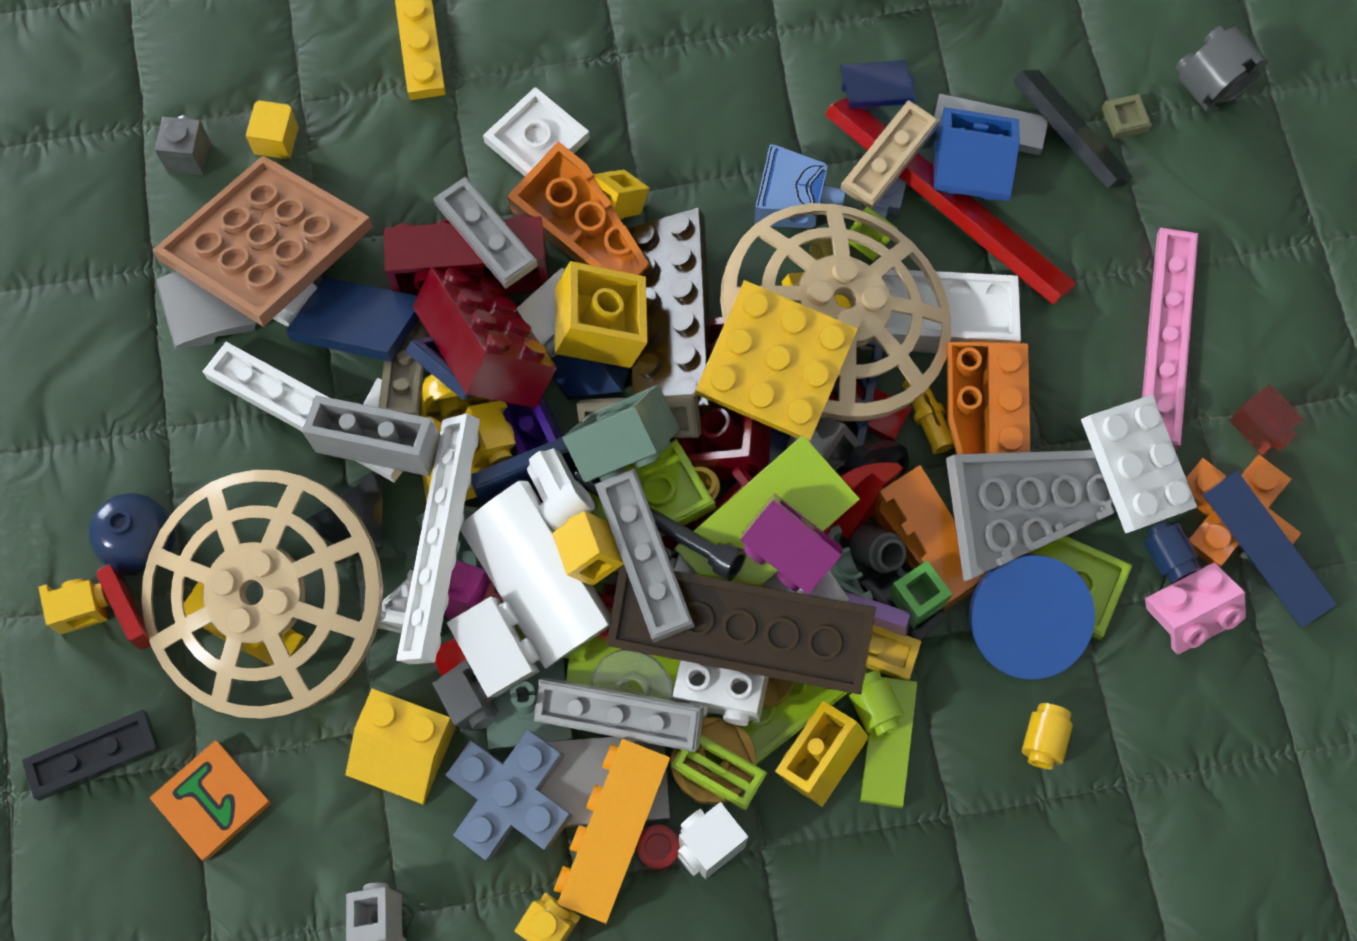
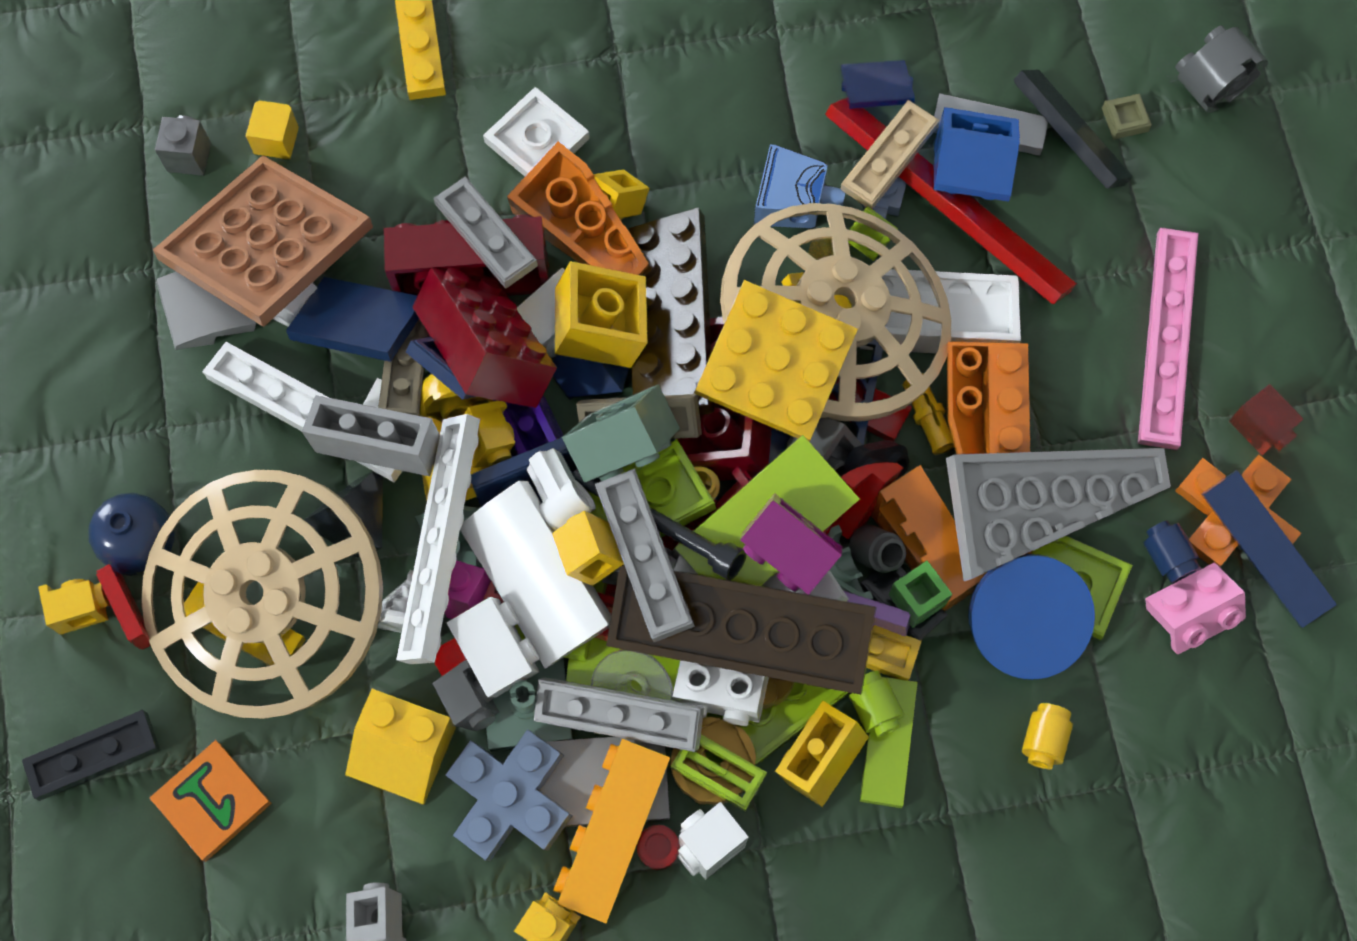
white plate [1081,394,1197,534] -> none

